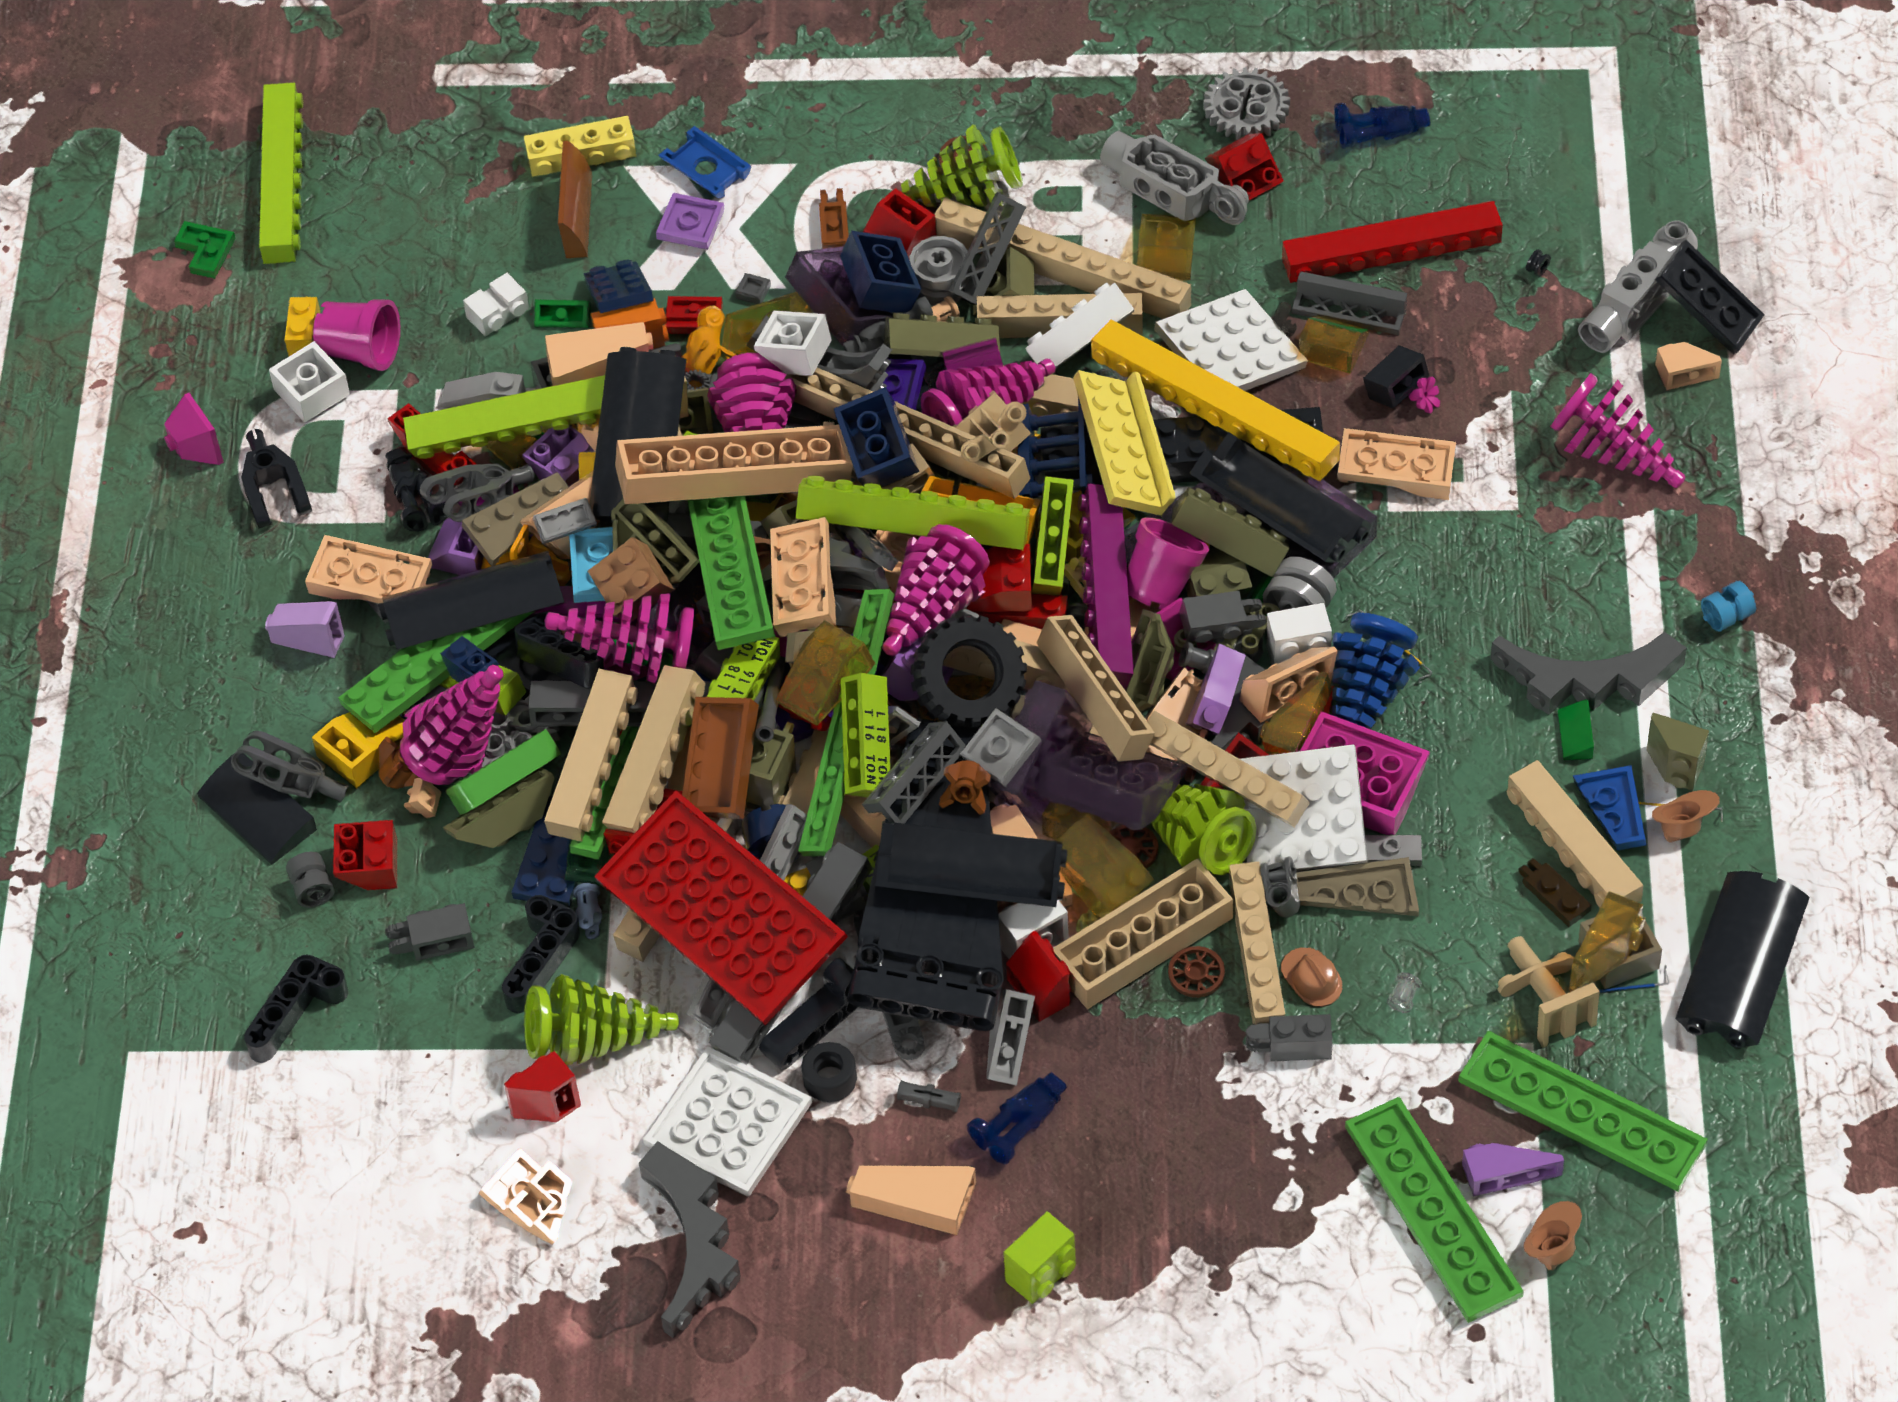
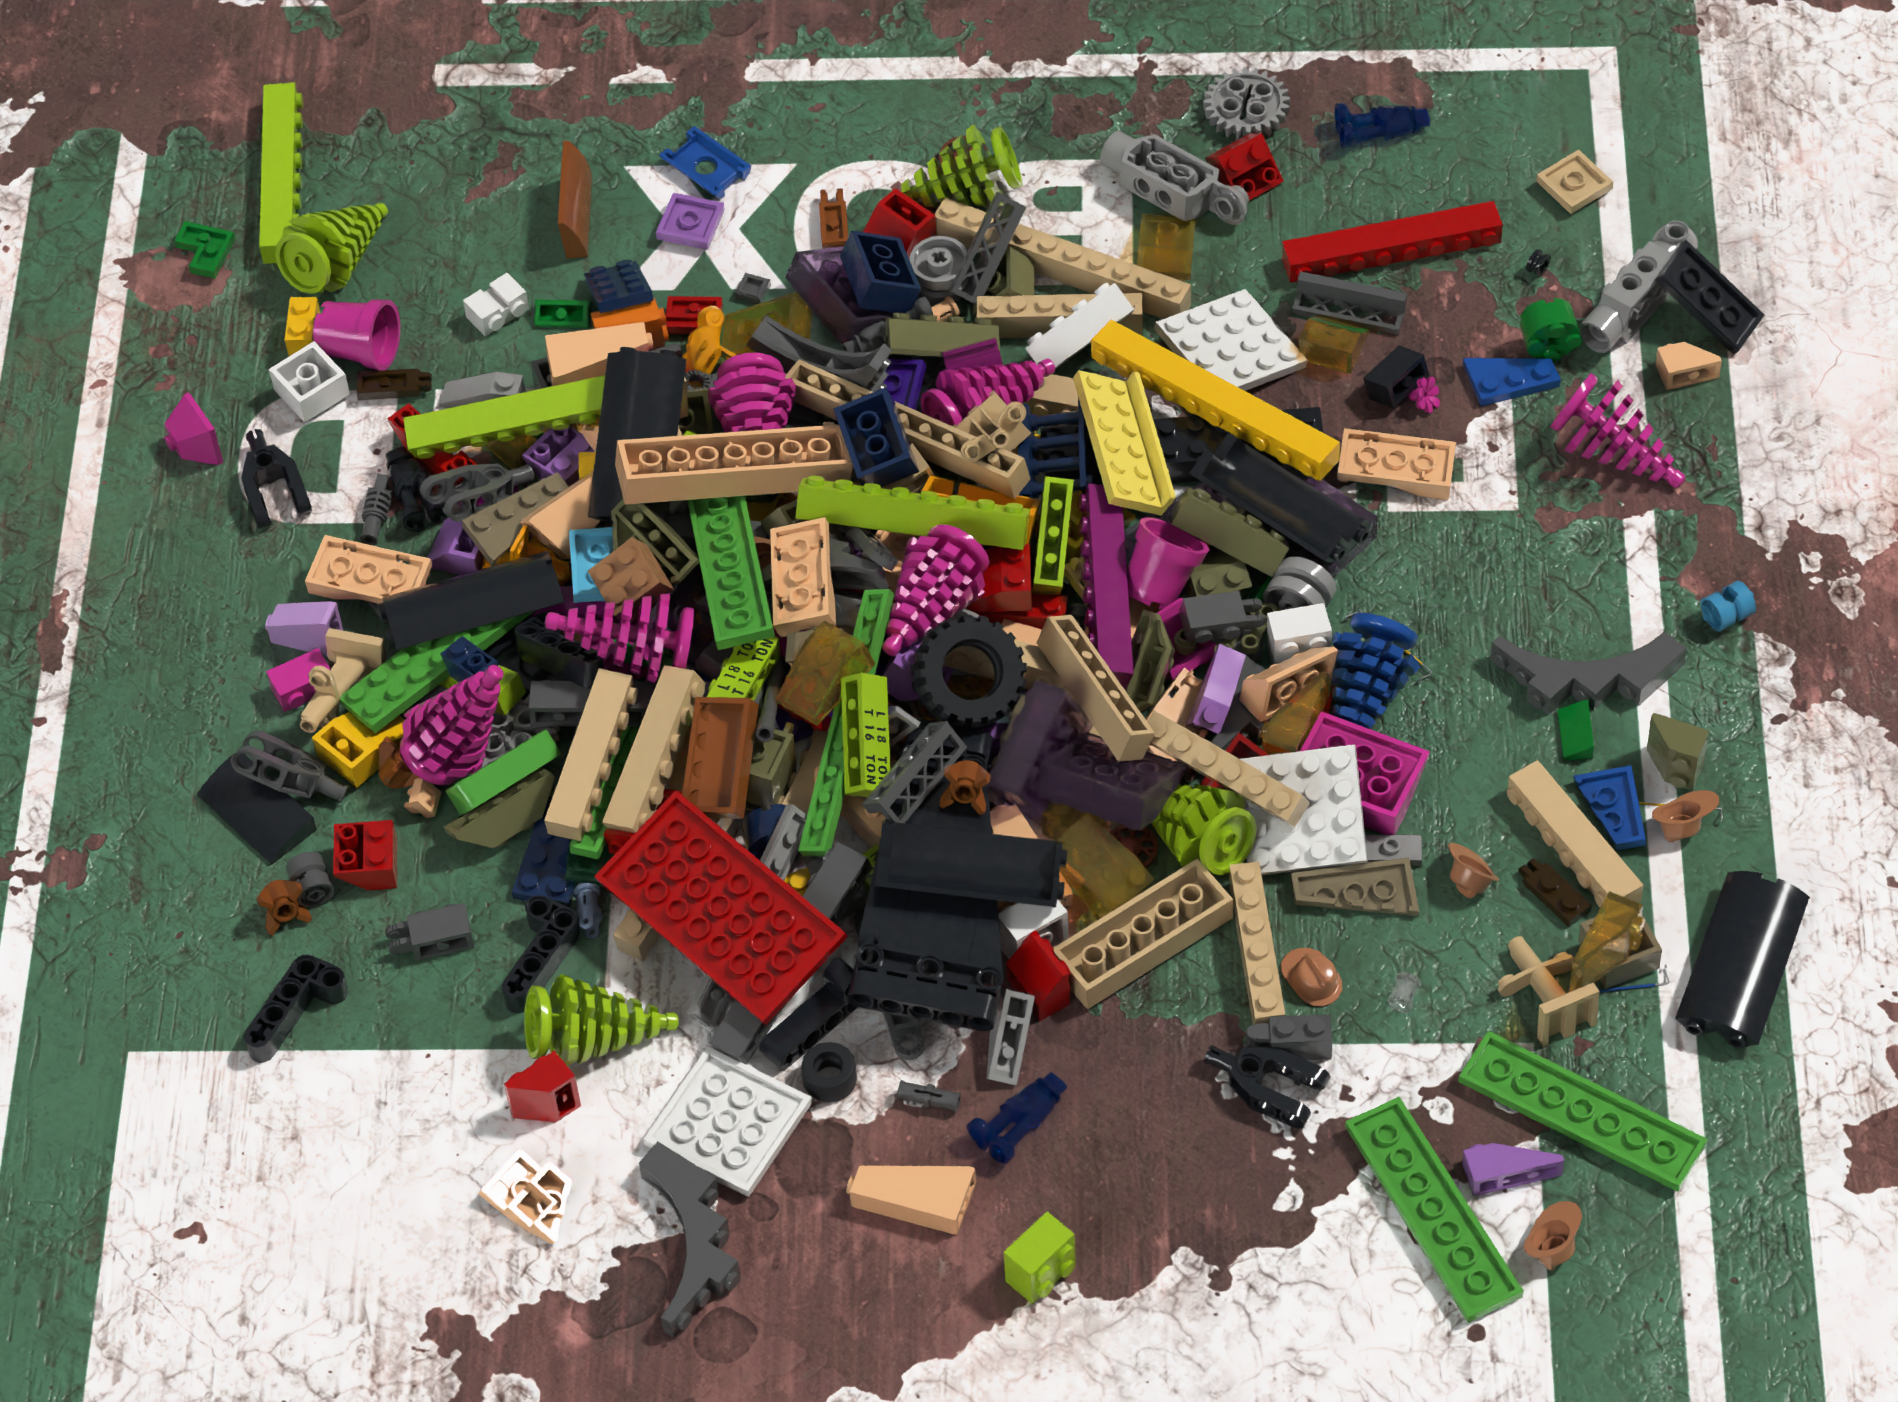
light yellow brick [524,116,636,177] -> none
light grey plate [532,498,597,544] -> none
white slope [754,311,832,376] -> none
light grey tile [960,708,1042,787] -> none
copper wheel [1168,946,1225,998] -> none
dark grey bush [1178,642,1215,675] -> none
dark grey piece [1260,856,1300,918] -> none
none -> dark orange brick [256,880,312,936]
none -> dark pink brick [266,648,331,712]
none -> lime plant [275,203,388,294]
none -> tan piece [300,628,386,733]
none -> dark brown hinge [357,368,432,400]
none -> dark grey hinge [360,474,393,546]
none -> black piece [1204,1045,1331,1129]
none -> nougat piece [1448,843,1499,899]
none -> blue wing [1463,358,1561,406]
none -> green brick [1519,298,1582,363]
none -> tan plate [1536,149,1613,214]

